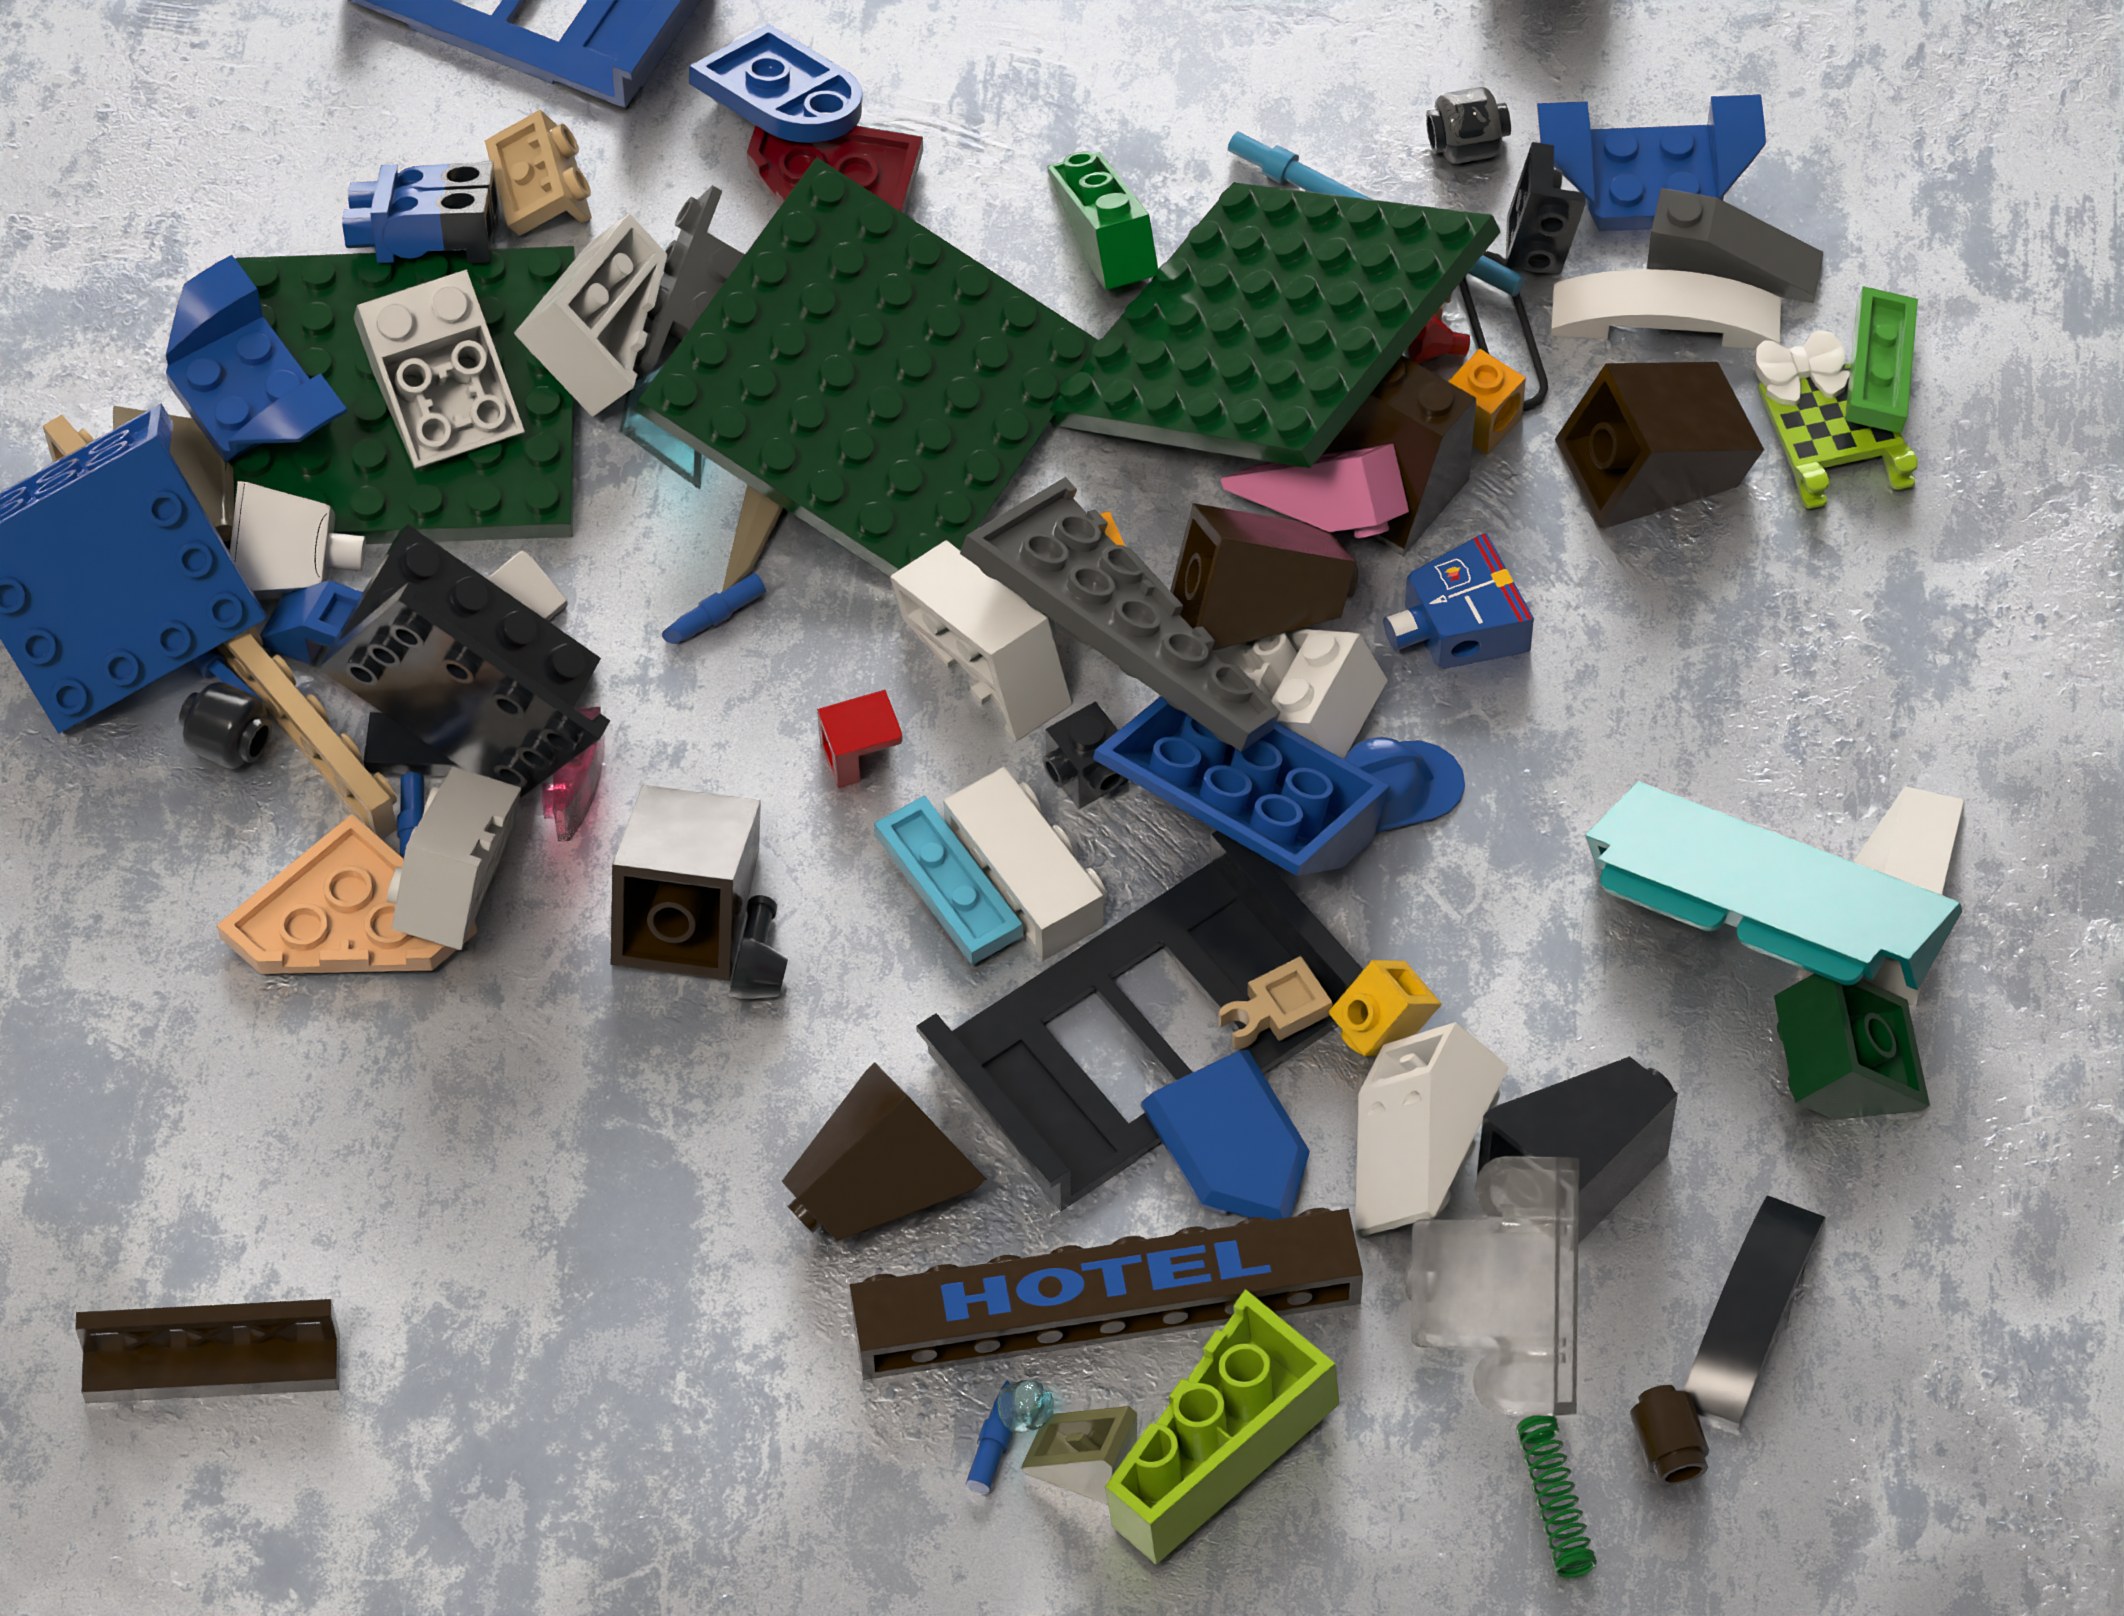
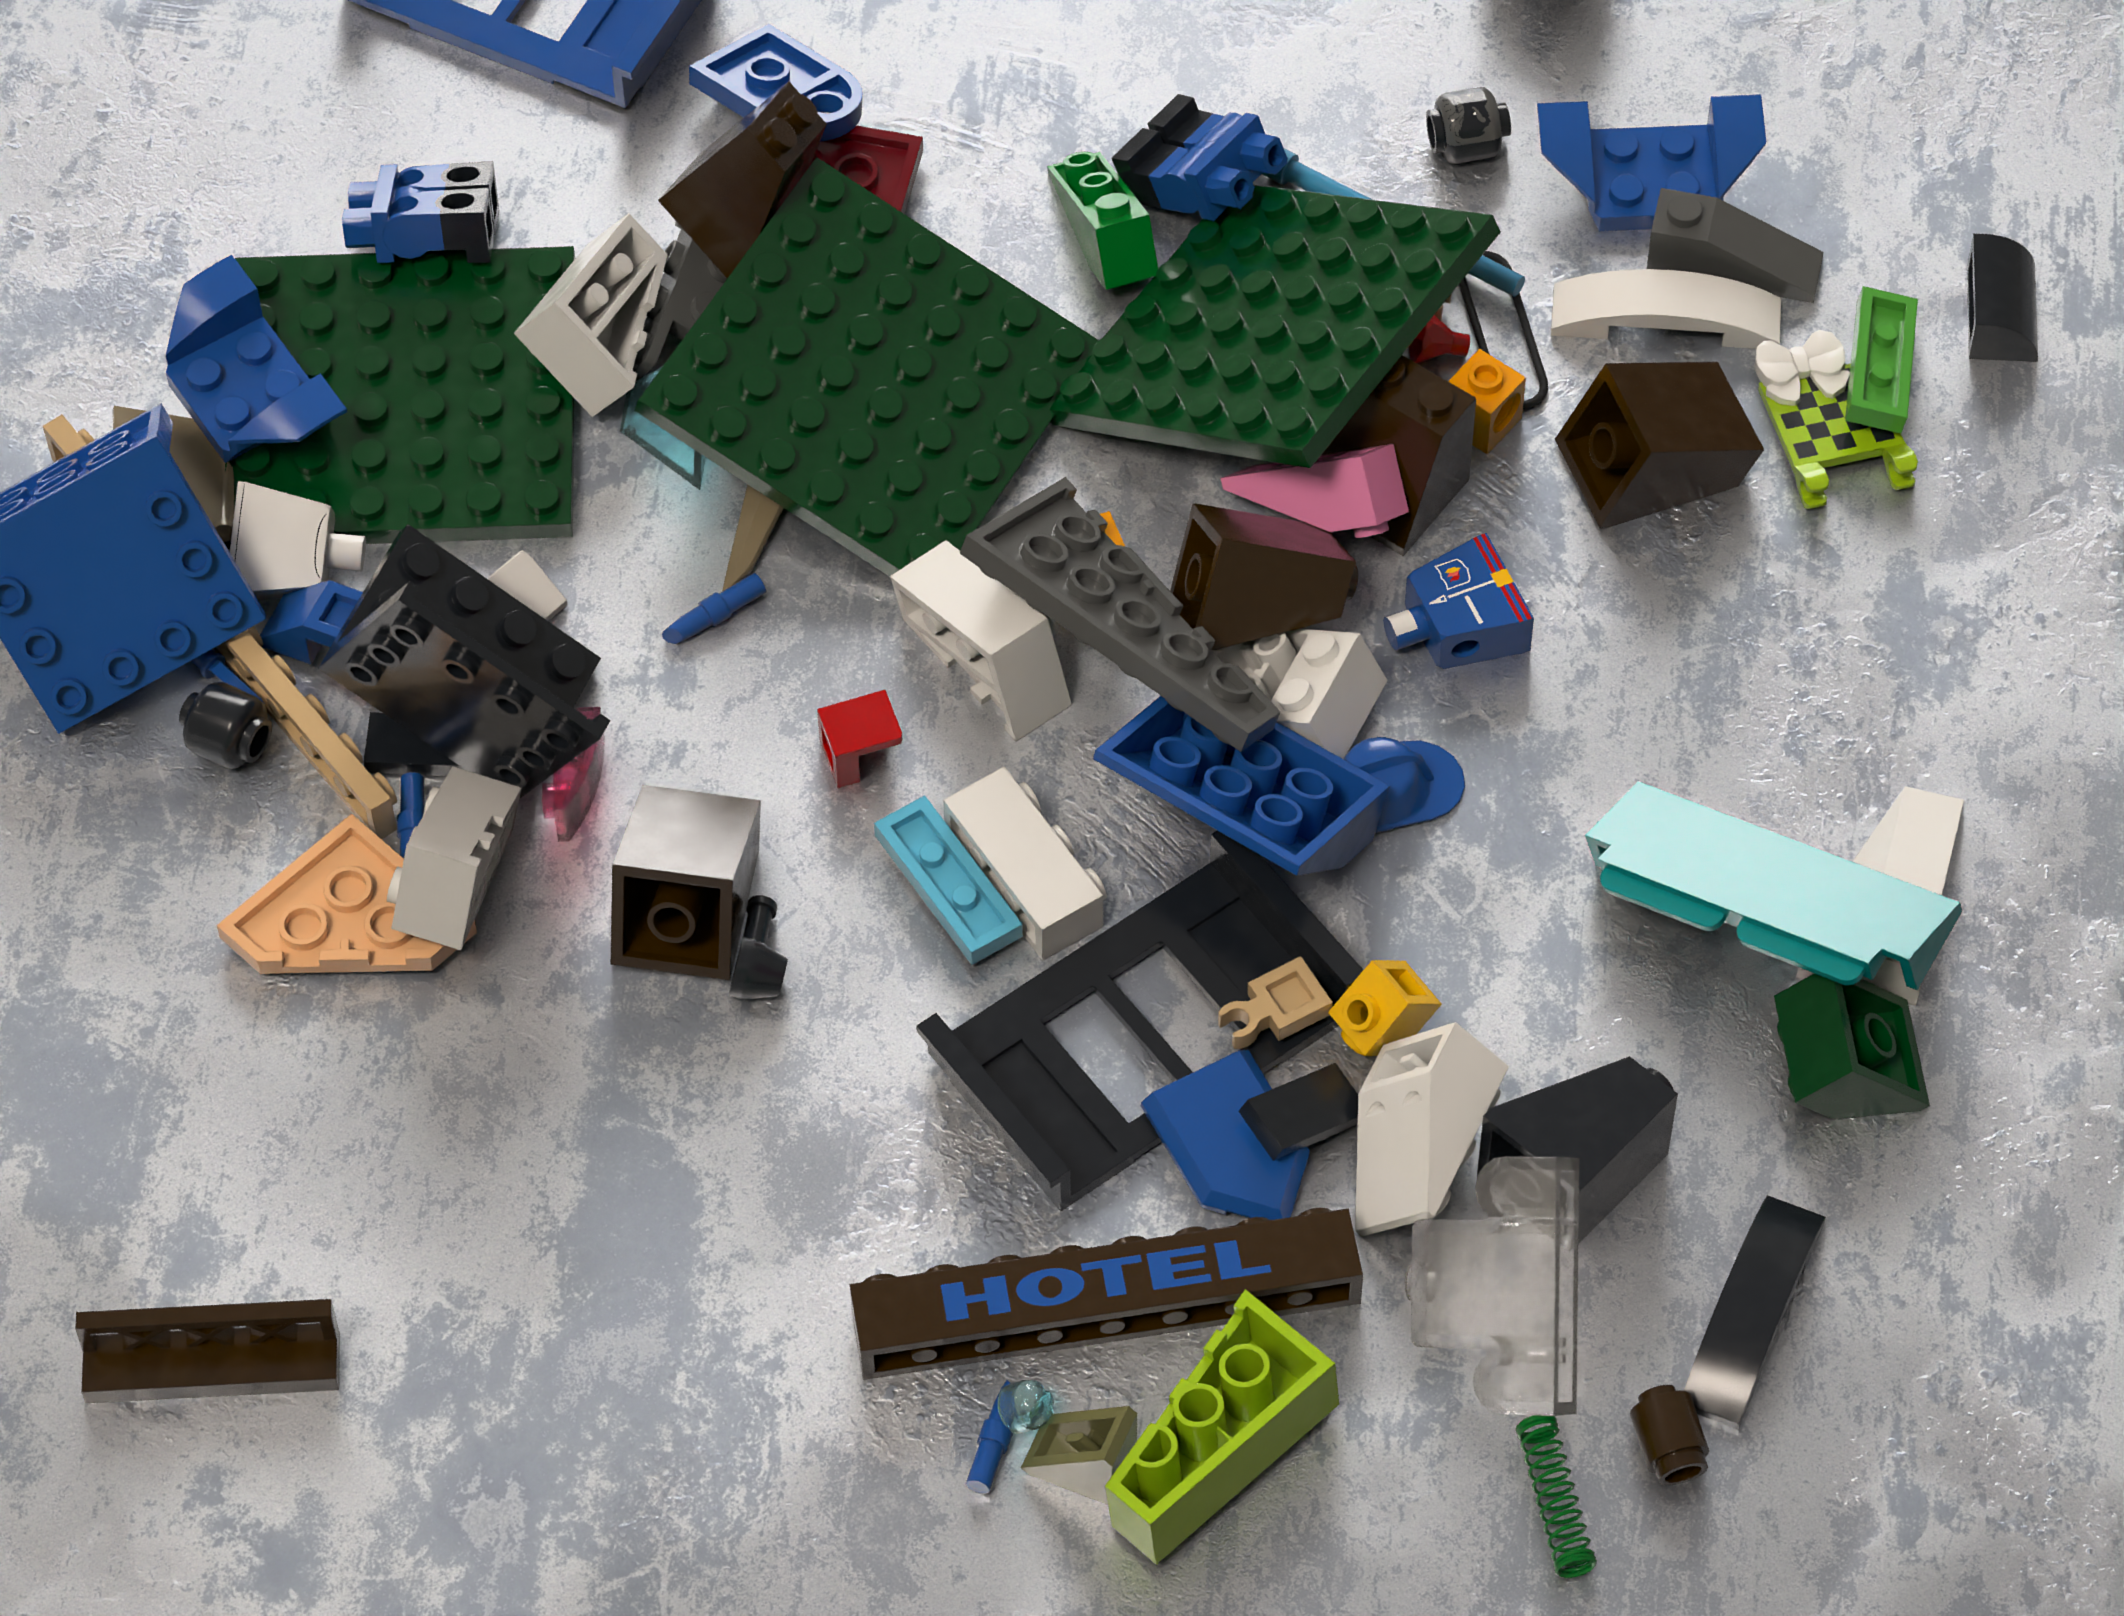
white slope [354,269,525,469] -> none
tan bracket [484,109,592,236] -> none
dark brown slope [782,1062,987,1241] -> none
black brick [1042,701,1129,809] -> none
black bracket [1505,142,1586,275] -> none
none -> dark brown slope [658,81,827,278]
none -> blue hips [1111,94,1288,221]
none -> black tile [1238,1063,1358,1161]
none -> black brick [1967,233,2038,362]

